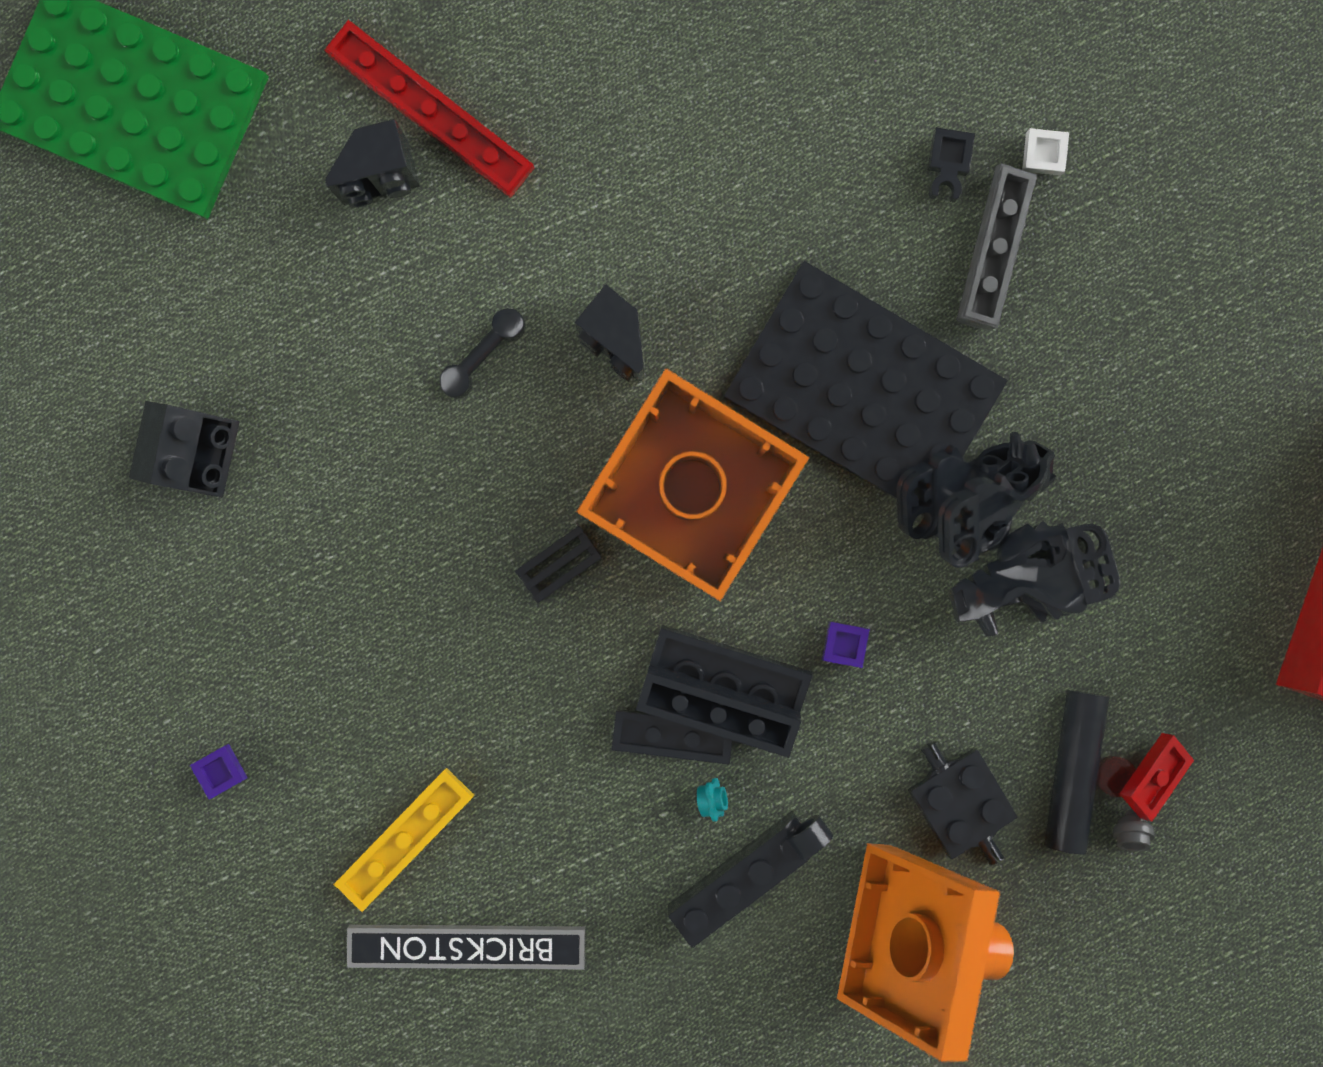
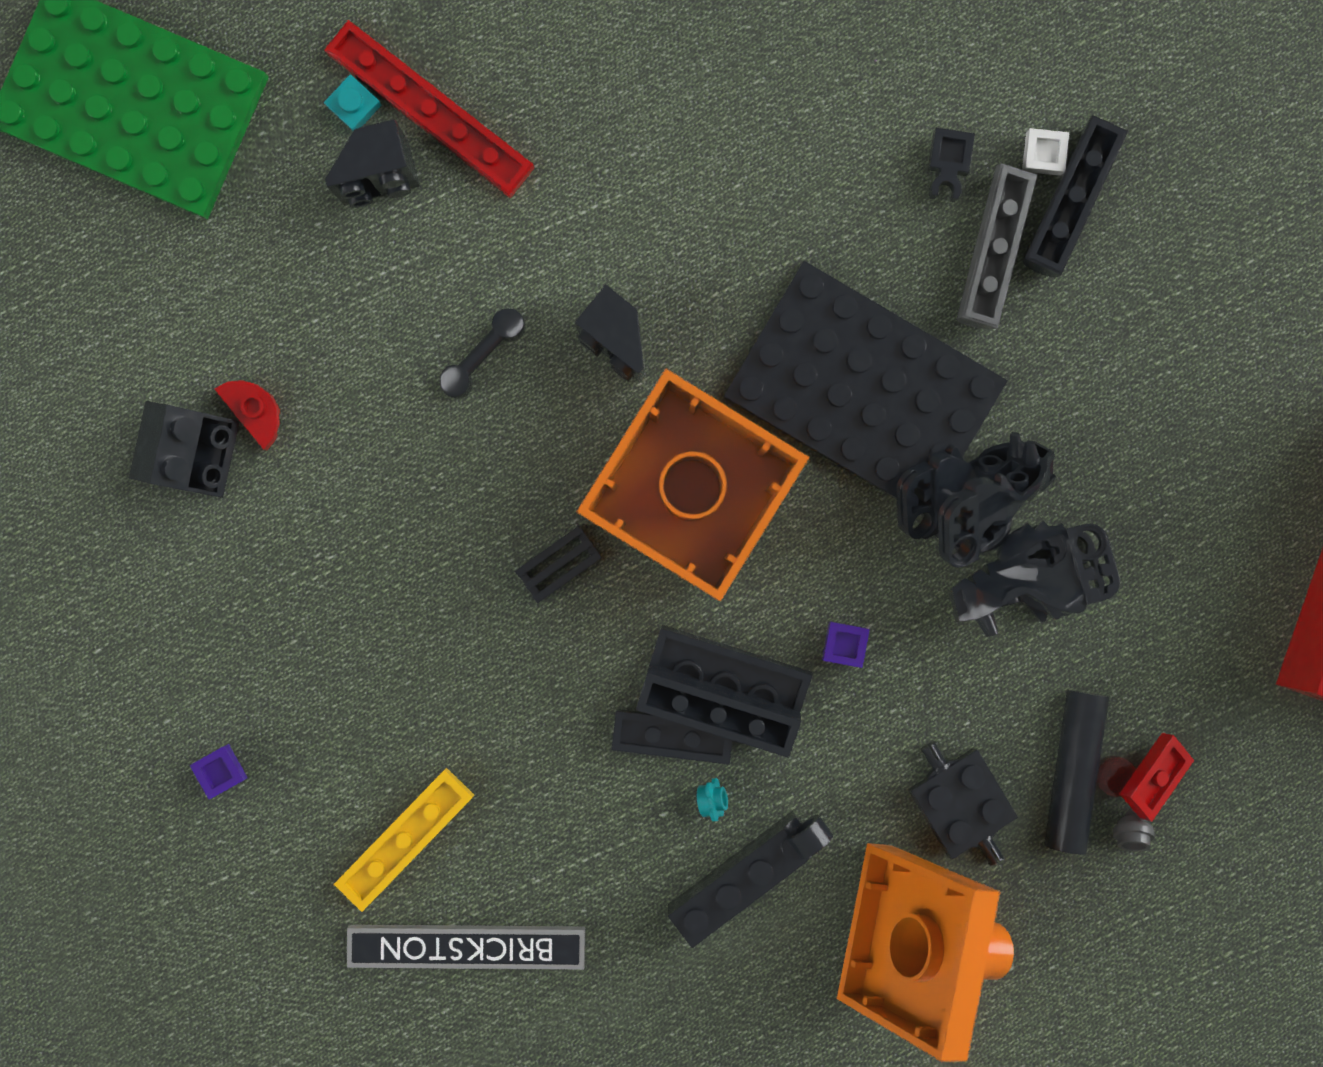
none -> red plate [214,380,280,451]
none -> teal plate [324,74,382,131]
none -> black brick [1023,115,1128,278]

